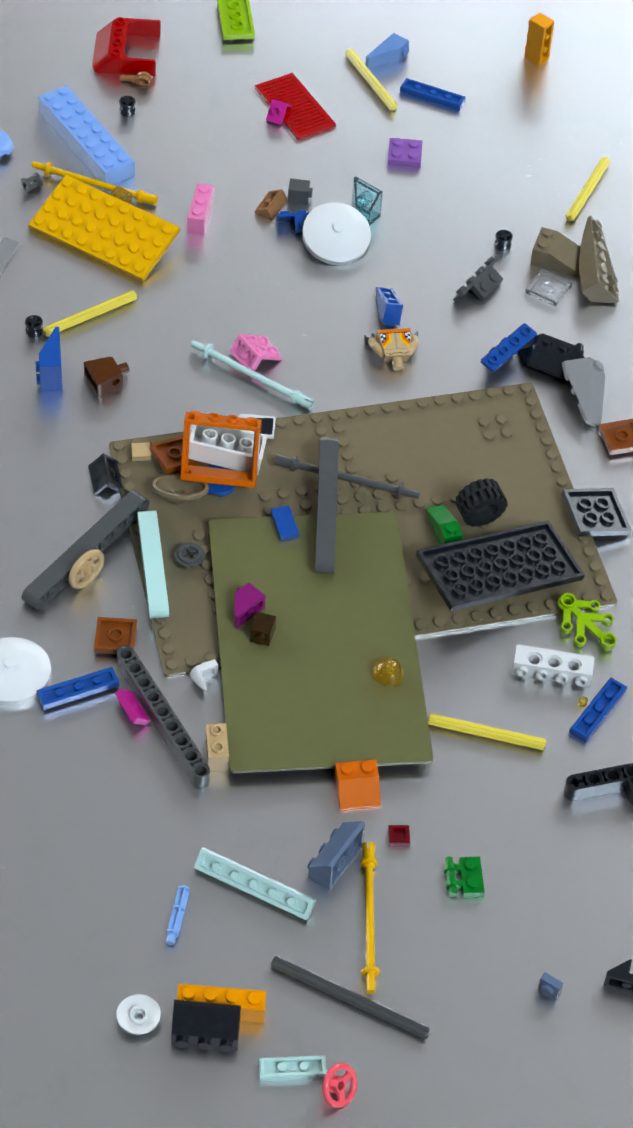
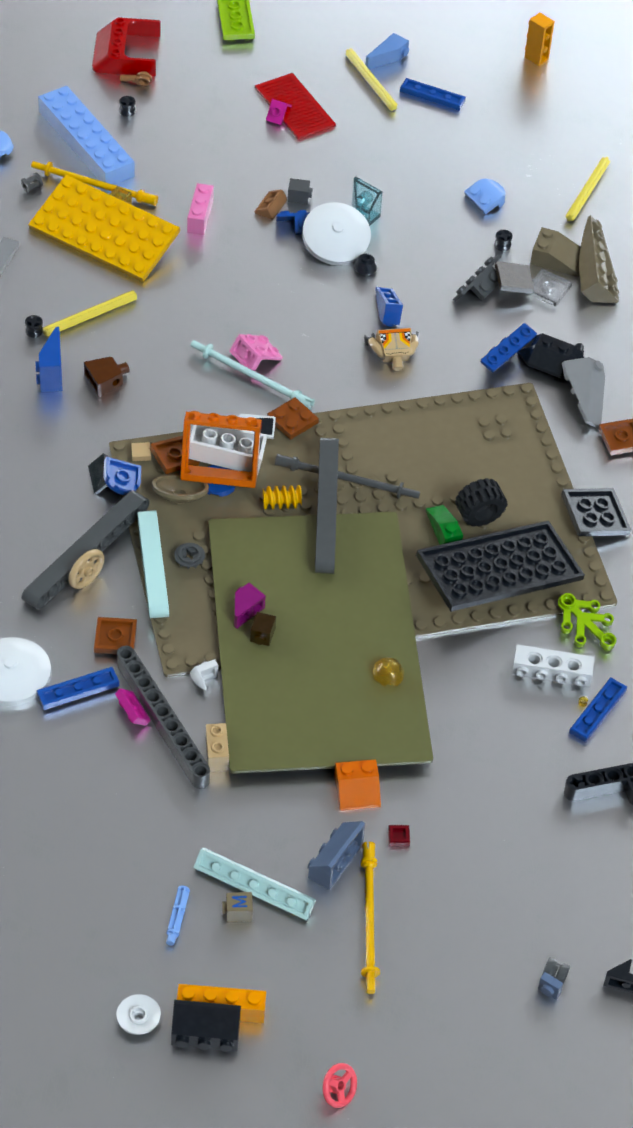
light aqua tile [259,1055,327,1081] -> none
blue tile [271,505,299,541] -> none
dark grey axle [271,956,430,1039] -> none
medium lavender plate [388,138,422,168] -> none
light yellow axle [428,713,546,750] -> none
green plate [443,856,485,898] -> none
none -> tile [104,457,141,495]
none -> dark tan brick [222,892,253,922]
none -> yellow piece [263,485,302,510]
none -> dark orange plate [267,397,319,440]
none -> black cone [354,253,377,276]
none -> light blue slope [464,179,506,215]
none -> tile [495,261,535,294]
none -> dark grey wheel [542,957,570,984]

